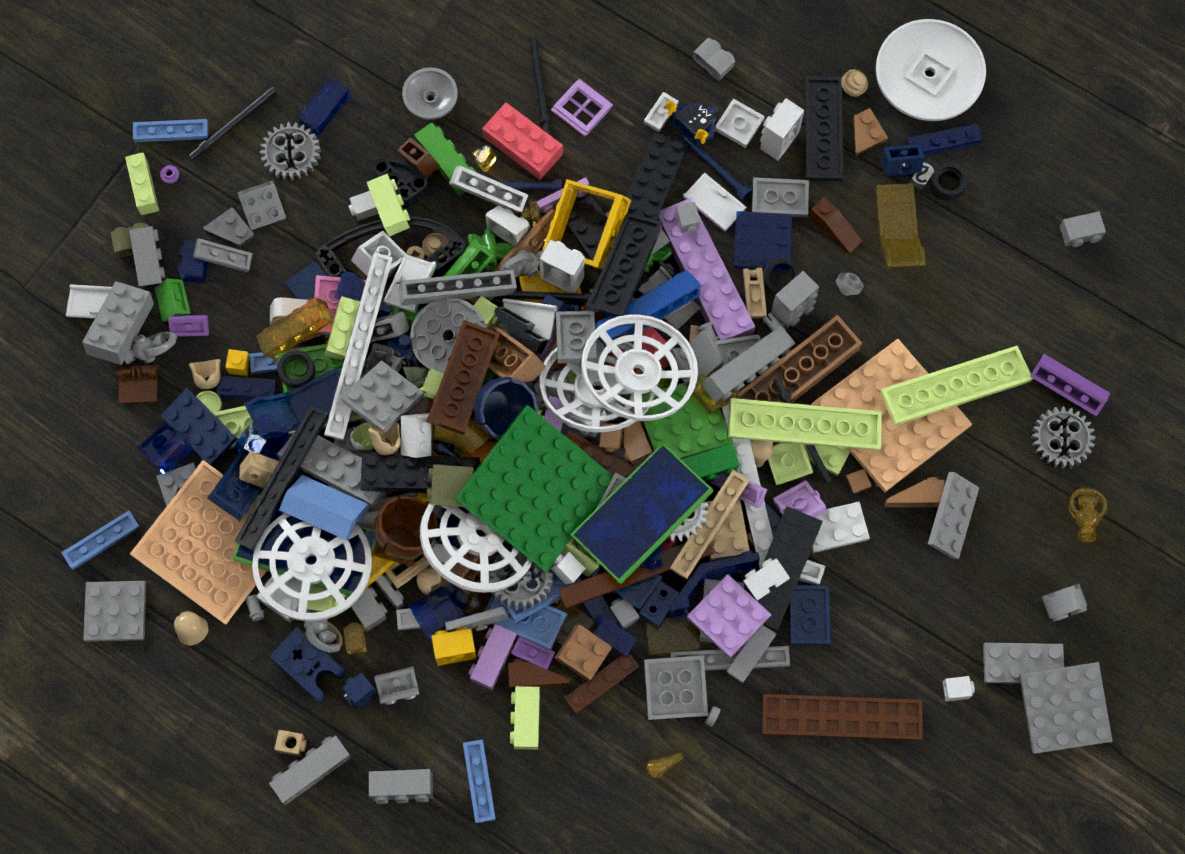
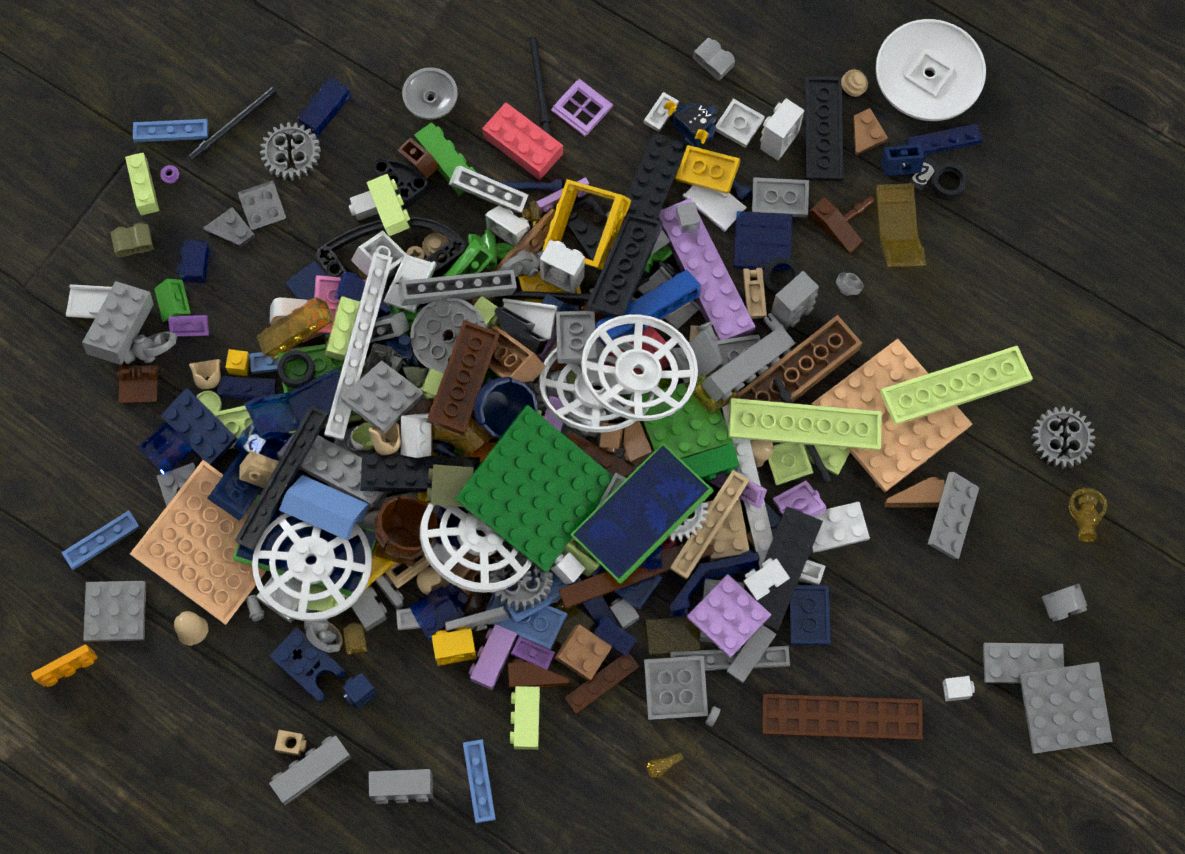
light grey brick [129,226,165,286] -> none
light grey tile [193,238,253,272] -> none
light grey bracket [374,667,419,705] -> none
clear yellow tile [472,145,497,172] -> none
dark blue brick [637,581,680,630] -> none
medium nougat tile [846,469,872,494] -> none
medium lavender brick [1030,354,1110,416] -> none
light grey brick [1059,211,1106,247] -> none
none -> light orange plate [31,644,98,687]
none -> yellow plate [675,145,741,194]
none -> reddish brown bar [843,196,875,222]

